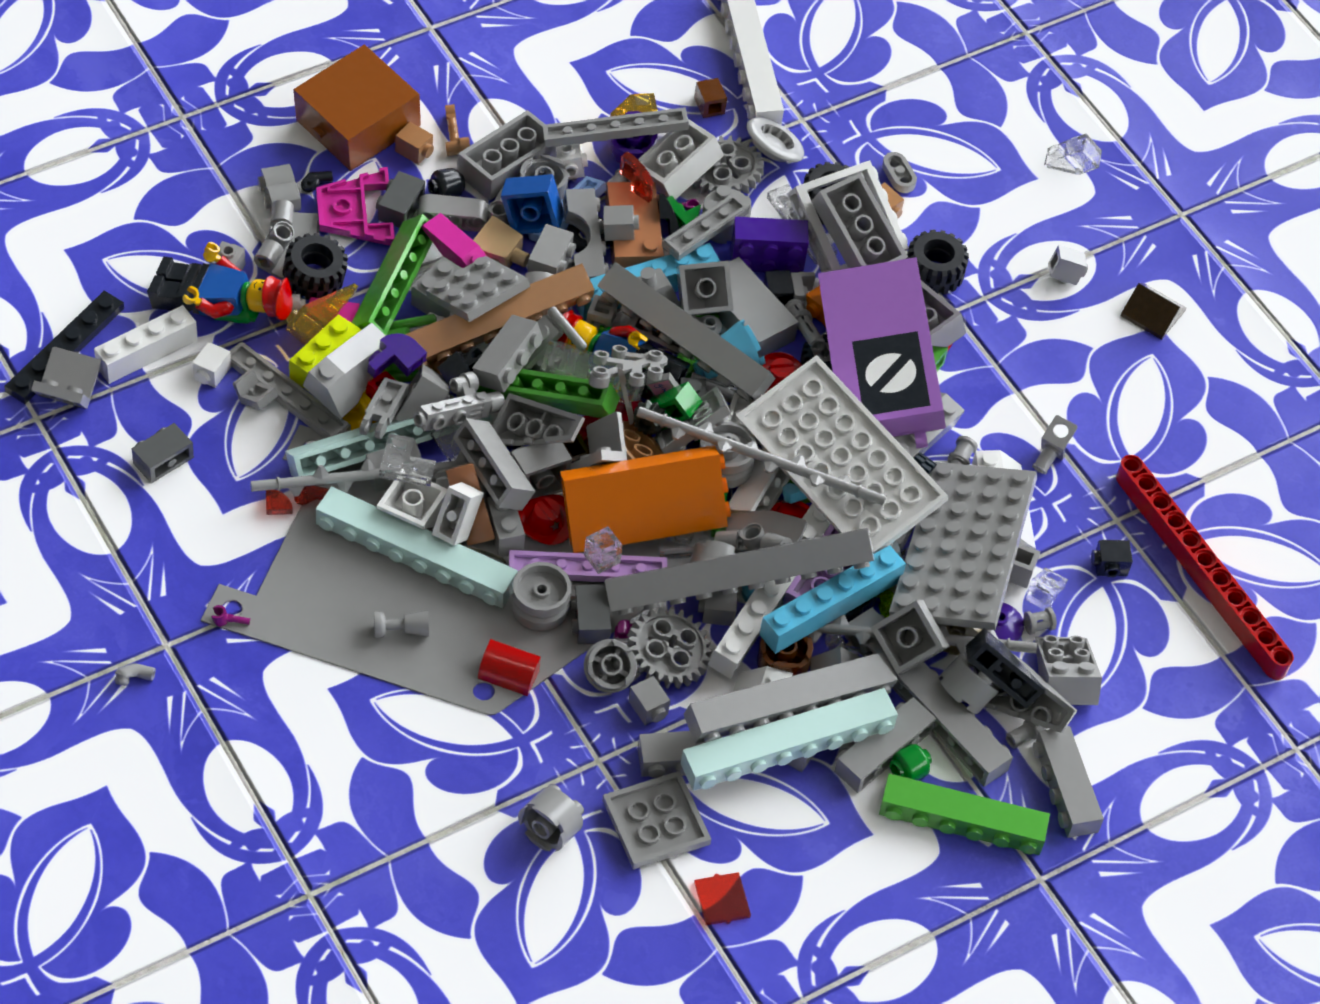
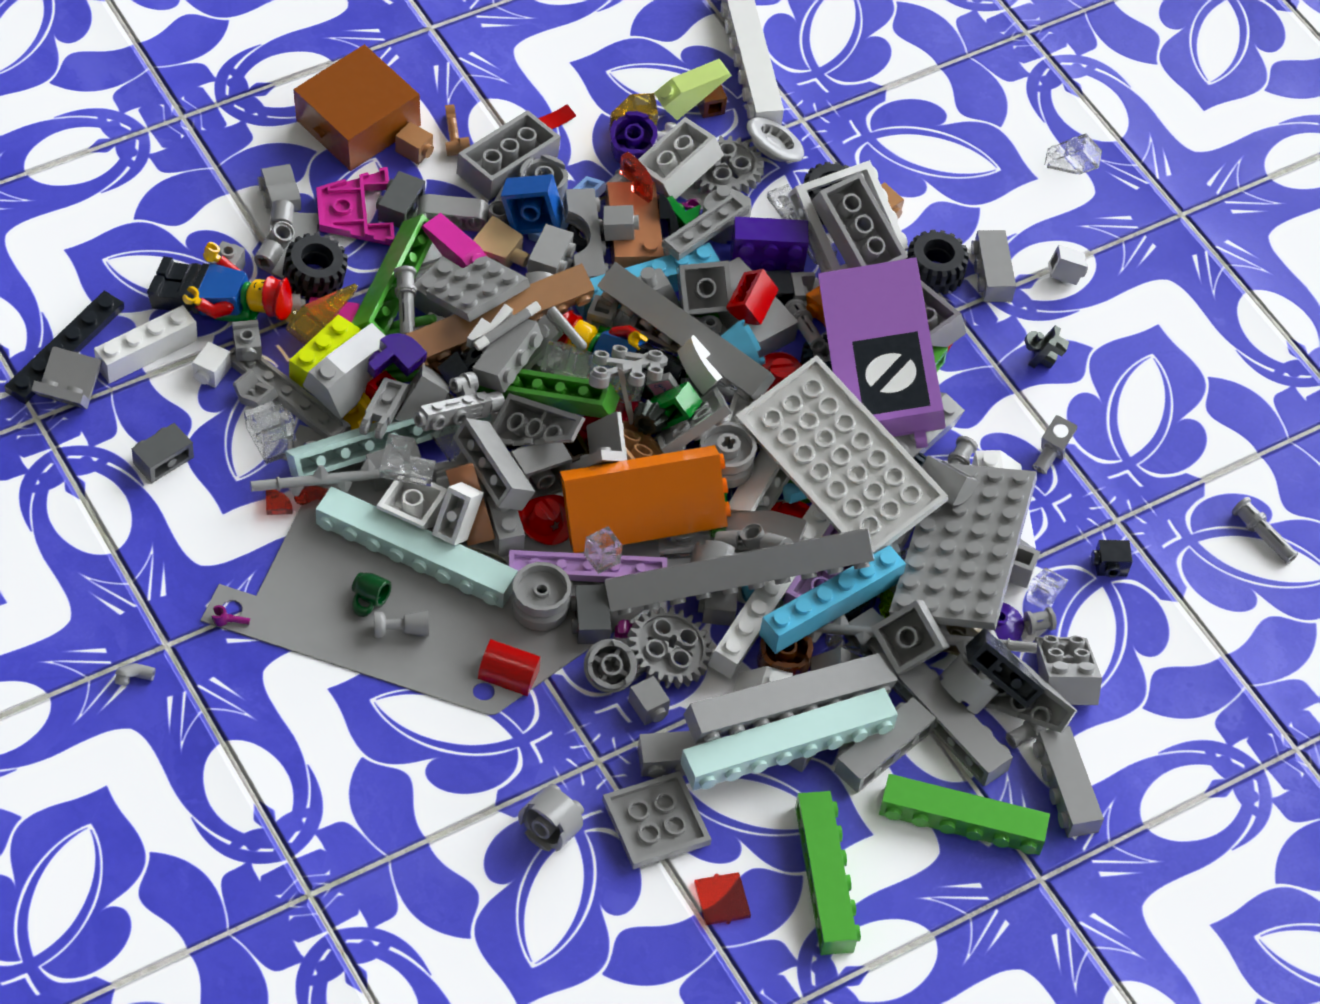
black arm [301,171,333,193] -> none
black head [428,168,466,197] -> none
light grey plate [543,107,689,147] -> none
white brick [556,144,588,180] -> none
light grey plant [637,407,887,505] -> none
light grey plate [882,152,917,193] -> none
green head [890,744,932,781] -> none
red beam [1116,455,1294,680] -> none
dark brown slope [1120,283,1187,340] -> none
none -> light grey brick [232,320,262,362]
none -> clear brick [244,401,297,464]
none -> dark green piece [352,572,392,617]
none -> light grey pin [394,265,417,334]
none -> white slope [466,304,513,348]
none -> light grey bar [473,301,541,351]
none -> red sticker [538,104,576,129]
none -> yellowish green slope [654,59,732,121]
none -> white slope [677,335,722,395]
none -> red brick [726,269,779,325]
none -> bright green brick [795,791,861,955]
none -> light grey brick [922,455,980,506]
none -> light grey brick [971,230,1016,302]
none -> pearl dark grey hips [1024,325,1069,368]
none -> light grey pin [1232,497,1299,565]

